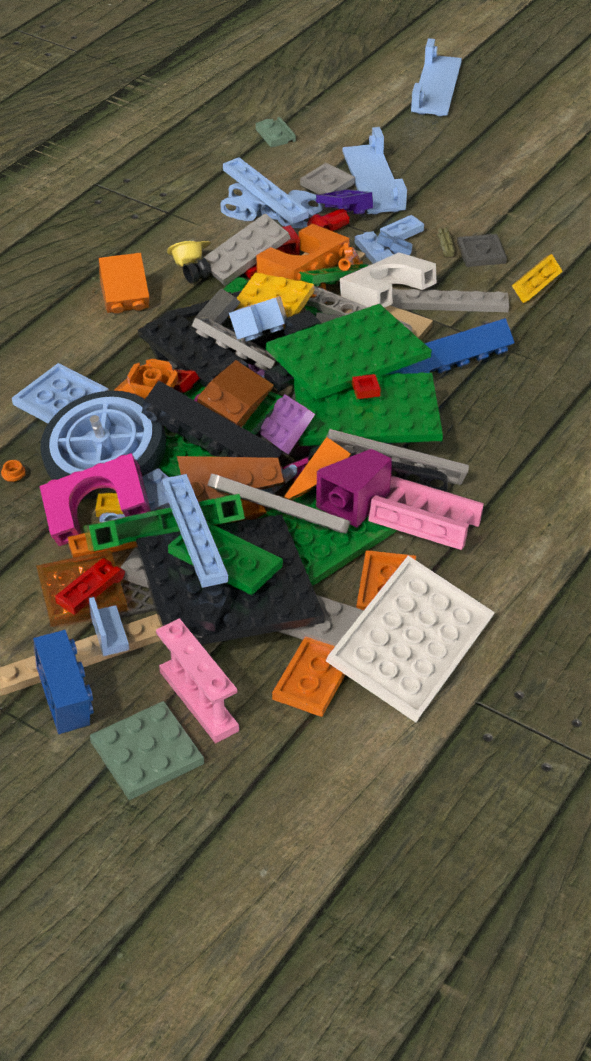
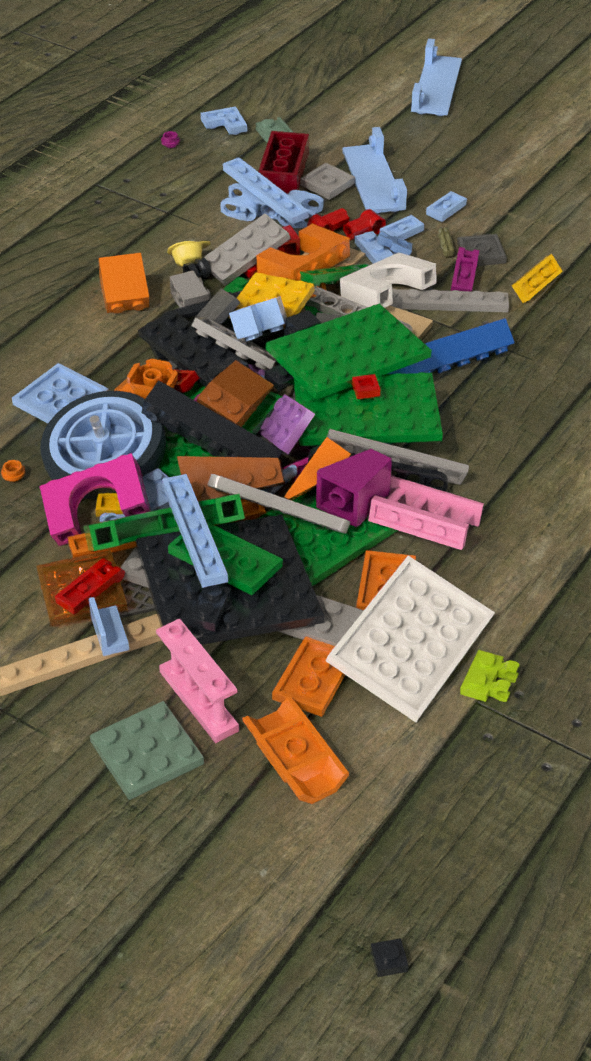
blue brick [33,630,94,734] -> none
dark purple plate [316,189,373,214] -> none
orange piece [338,243,363,271] -> none
none -> magenta plate [161,131,180,148]
none -> light grey brick [169,271,211,308]
none -> light blue plate [201,107,247,135]
none -> orange piece [243,696,349,804]
none -> dark red brick [258,131,309,194]
none -> red piece [343,209,386,241]
none -> black plate [370,938,408,977]
none -> light blue plate [426,191,467,222]
none -> magenta plate [450,247,480,292]
none -> lime plate [460,650,519,702]

